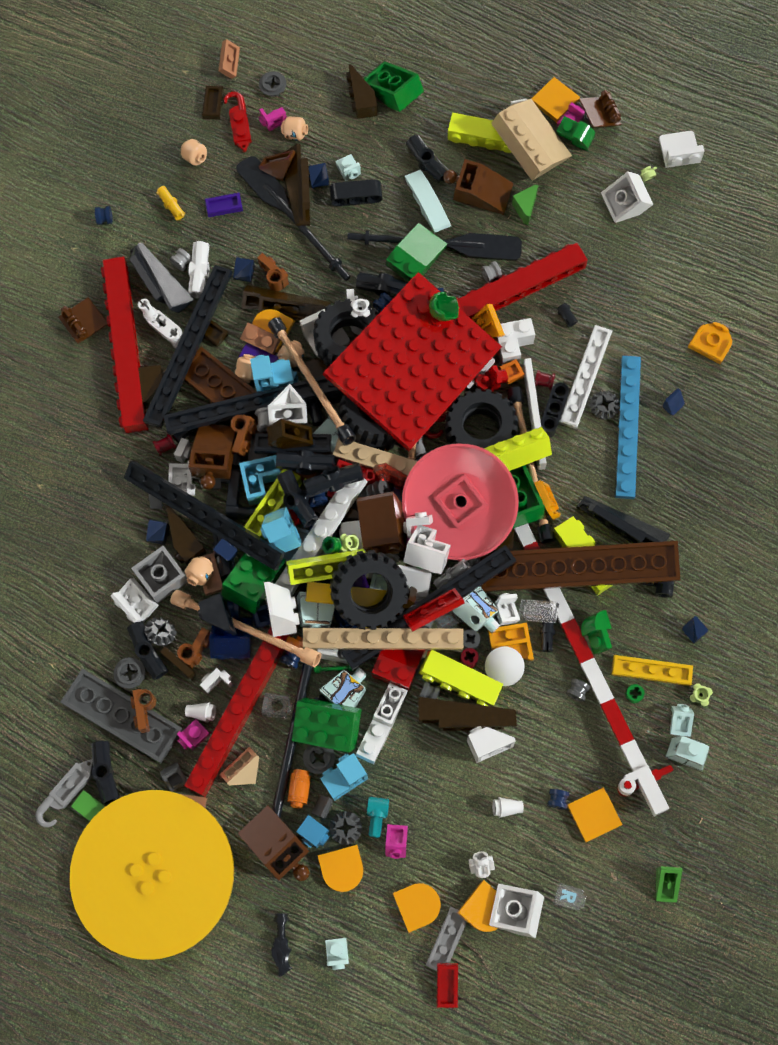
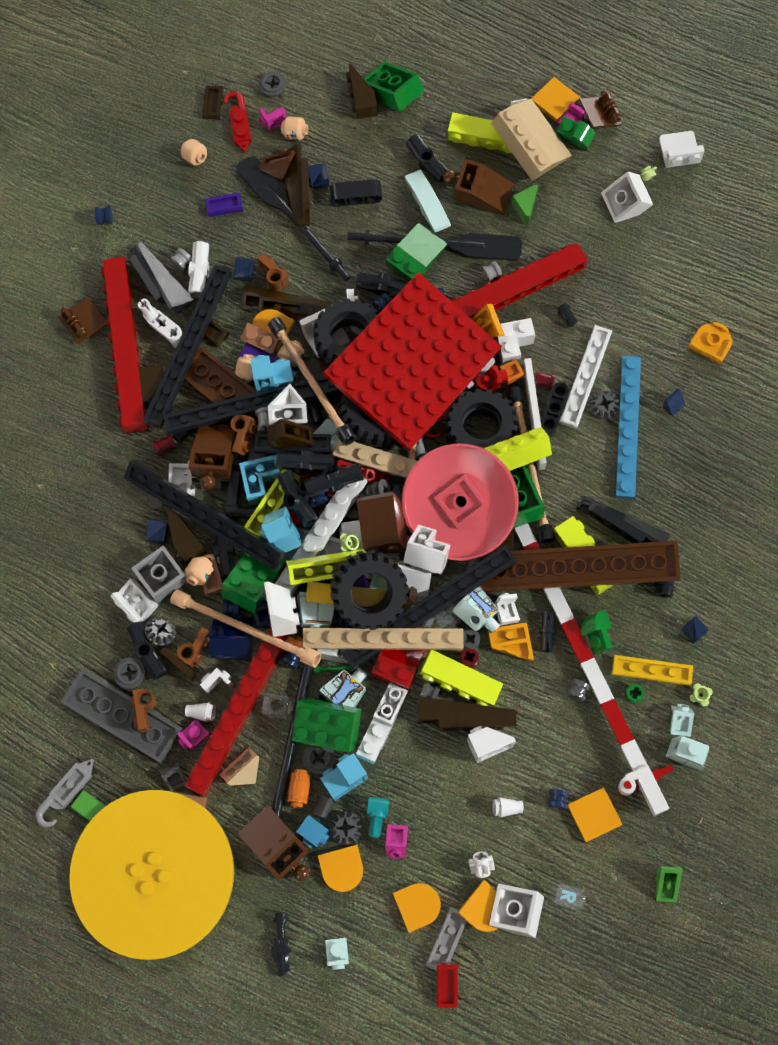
black piece [91,741,120,805] -> none
yellow pin [156,186,185,220] -> none
white plate [174,438,192,463] -> none
black slope [198,594,237,636] -> none
dark blue slope [213,539,237,561] -> none
nougat plate [218,39,240,79] -> none
green bush [322,536,341,554] -> none
light aqua bracket [336,154,361,181] -> none
white plate [351,299,370,318] -> none
clear red plate [372,463,408,490] -> none
white bracket [403,512,433,538] -> none
red tile [403,588,465,632] -> none
green hair [429,292,459,321] -> none
light grey pin [434,559,471,589] -> none
white dish [485,646,525,686] -> none
clear tile [518,599,559,623] -> none
light orange tile [534,480,561,520] -> none

